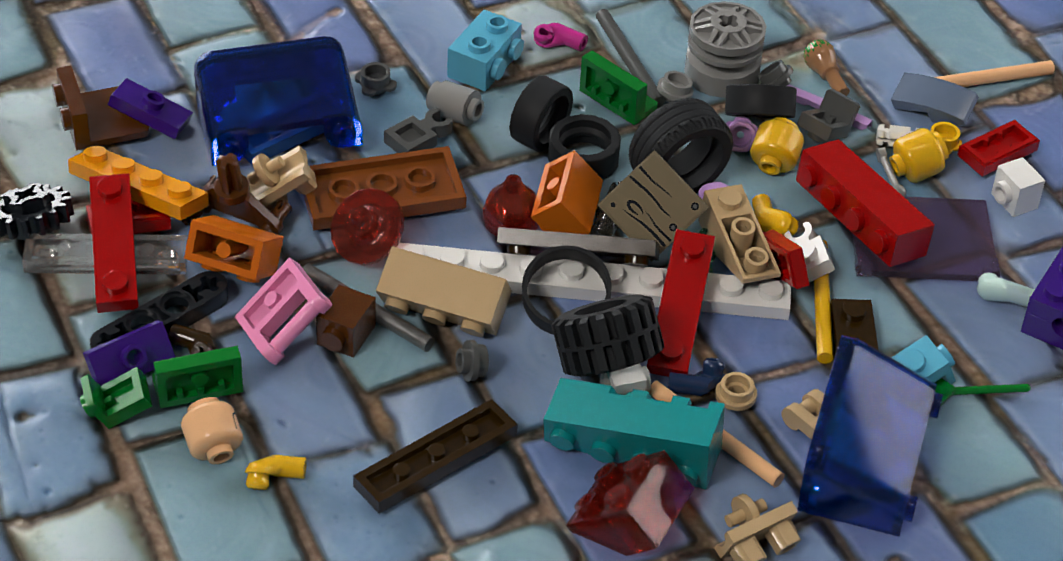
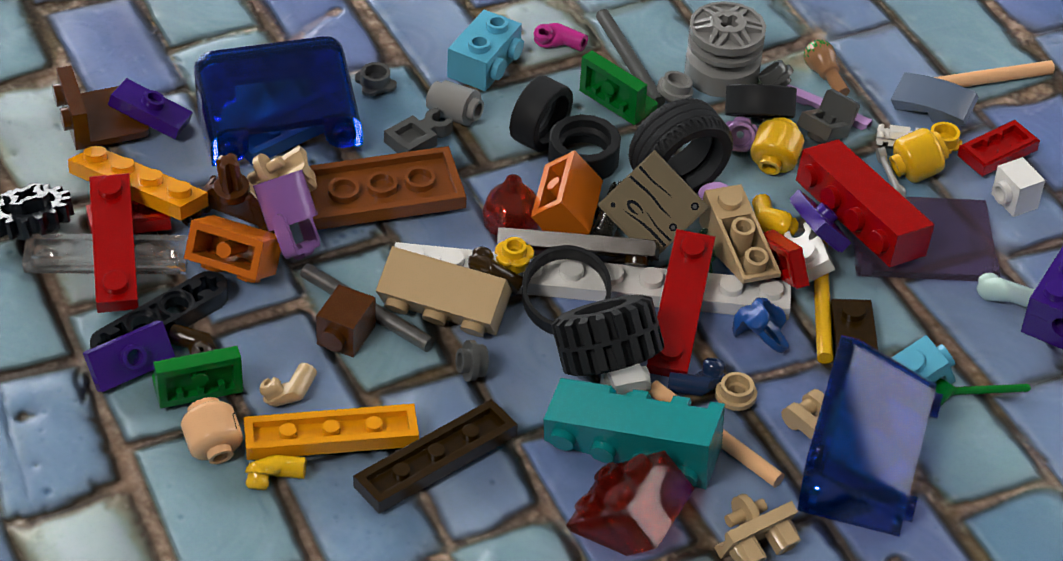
green bracket [80,367,153,429] -> none
bright pink plate [235,257,332,365] -> none
clear red piece [331,188,404,266] -> none
none -> light orange plate [244,403,419,460]
none -> medium lavender piece [253,169,320,260]
none -> tan arm [259,363,317,407]
none -> dark brown arm [468,246,523,295]
none -> yellow plate [494,237,534,274]
none -> blue piece [732,298,789,353]
none -> dark purple plate [790,189,851,253]

